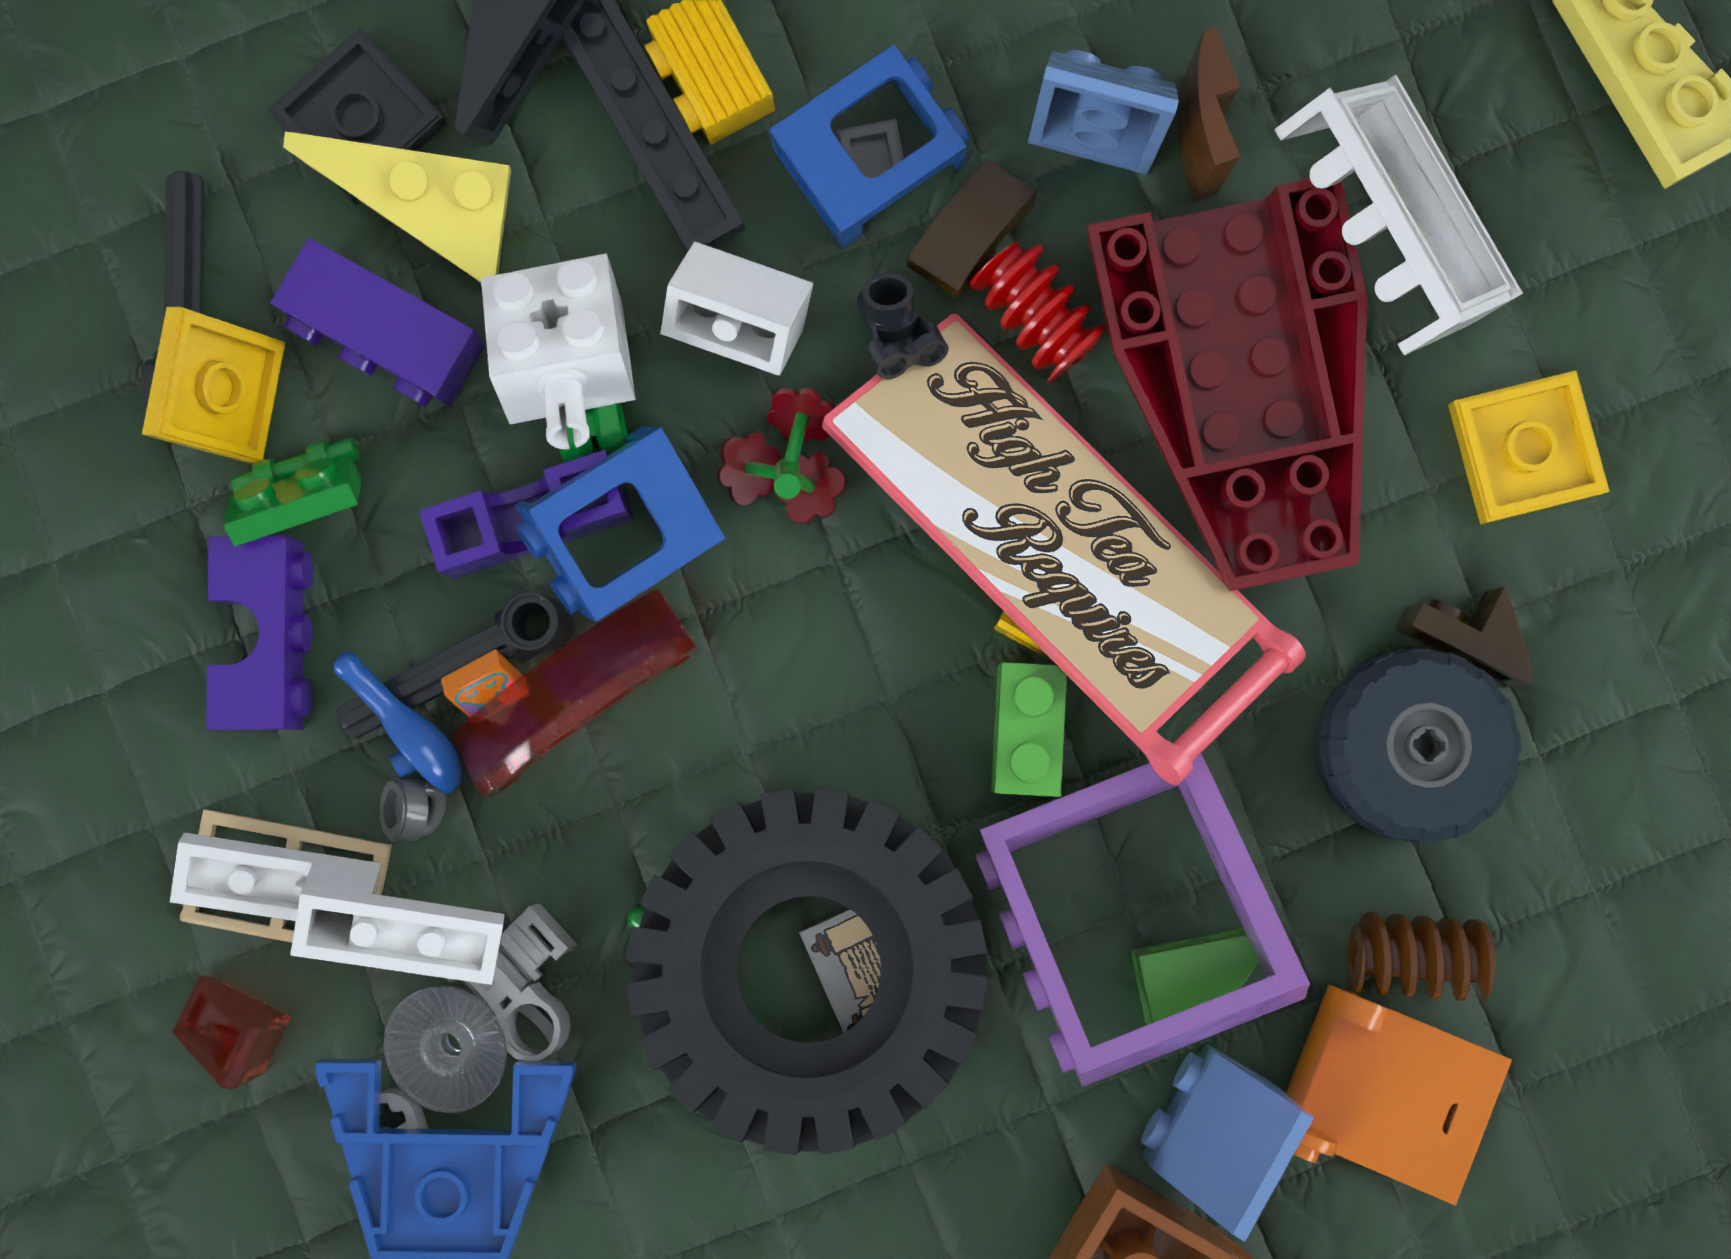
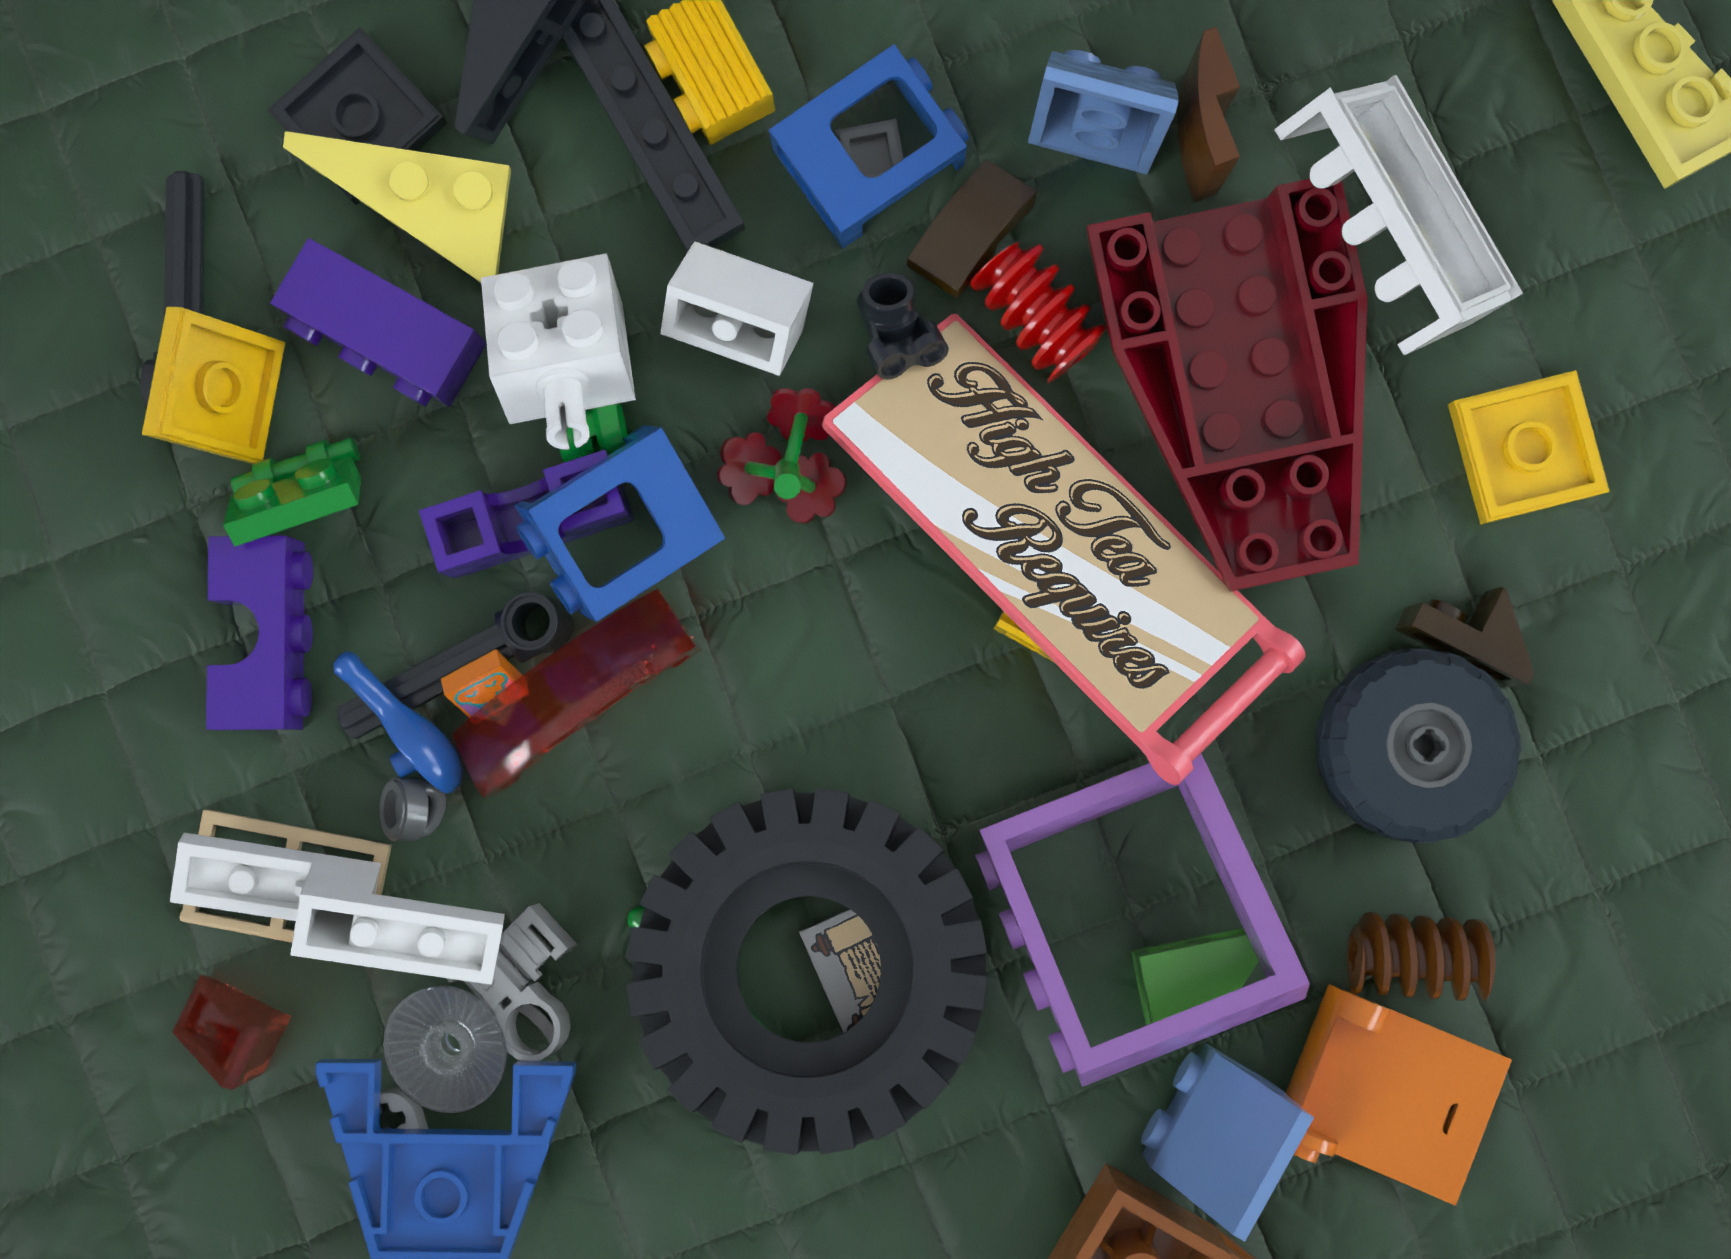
bright green brick [991,662,1067,797] -> none

